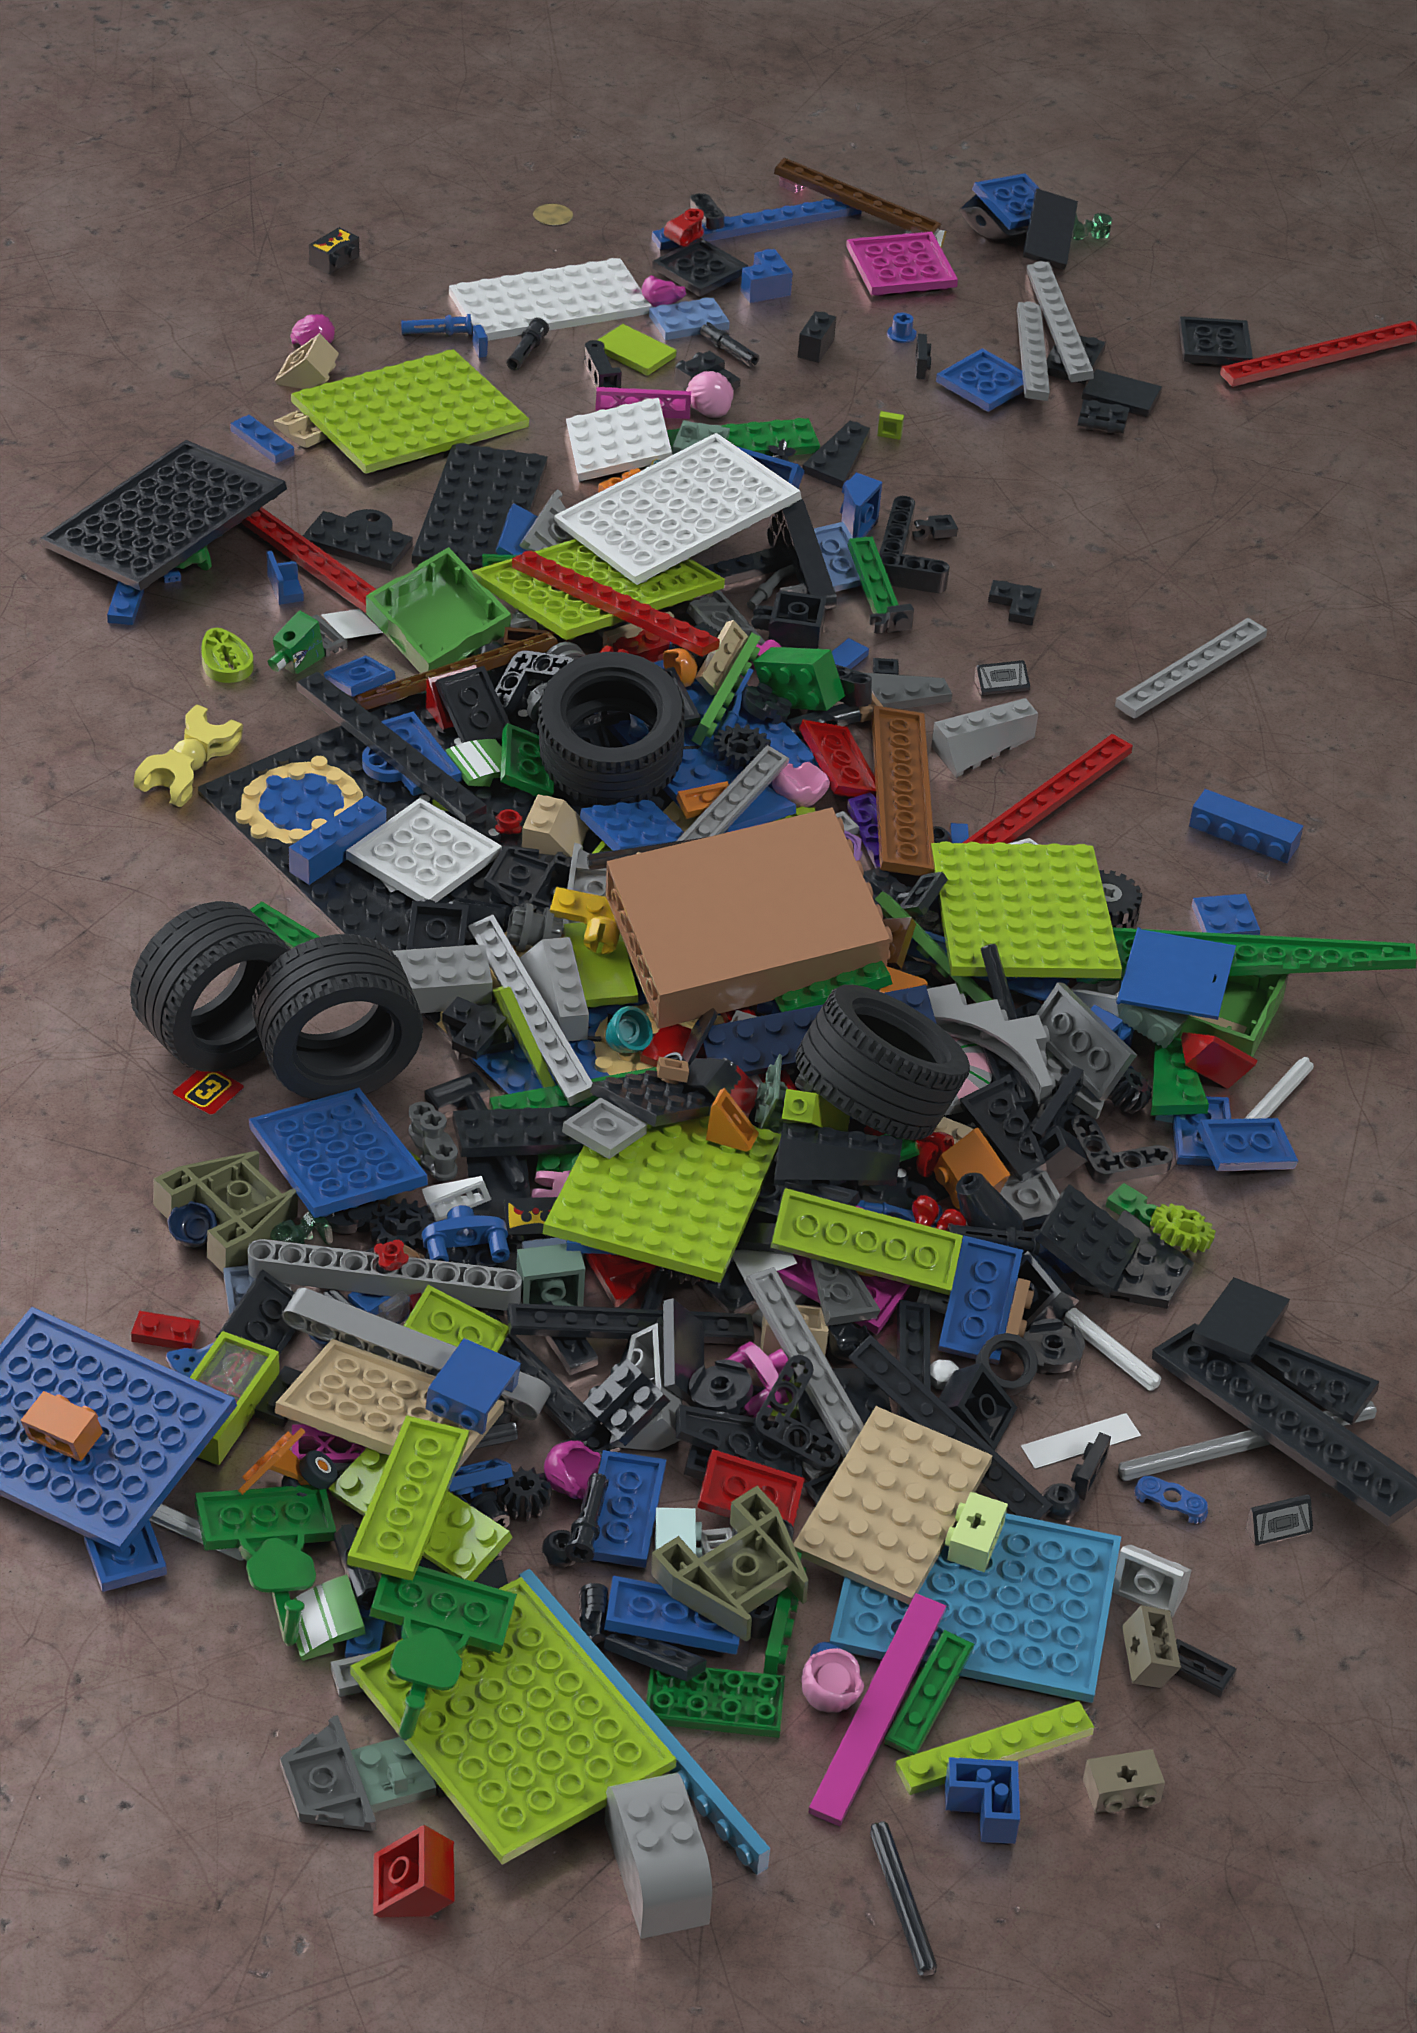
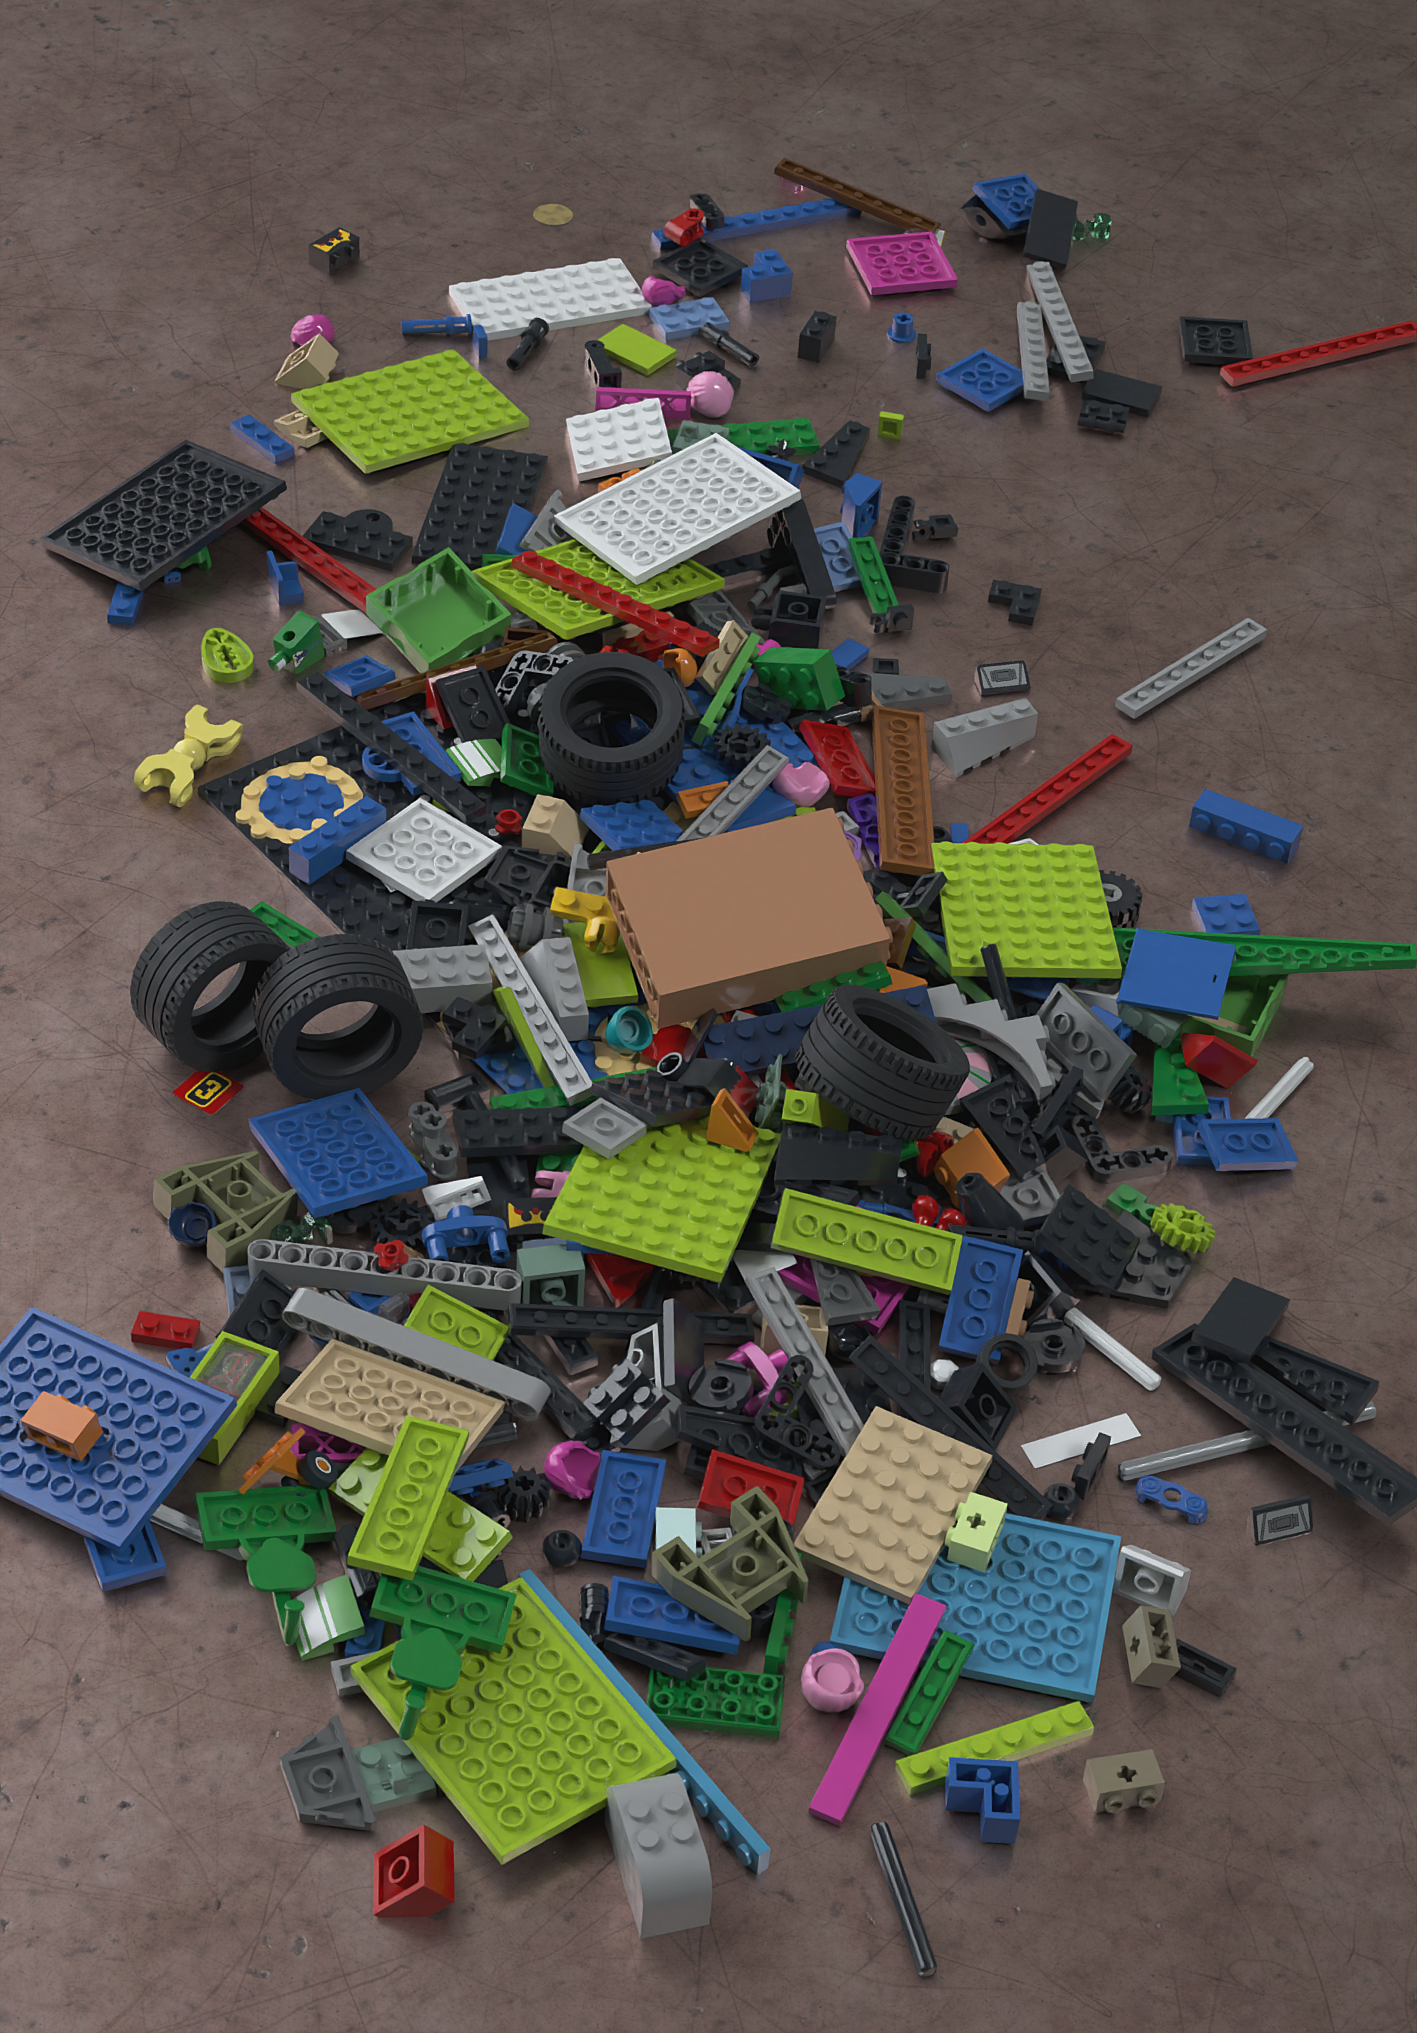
blue panel [425,1338,521,1435] -> none
black pin [565,1473,609,1563] -> none
medium nougat plate [656,1057,689,1084] -> none

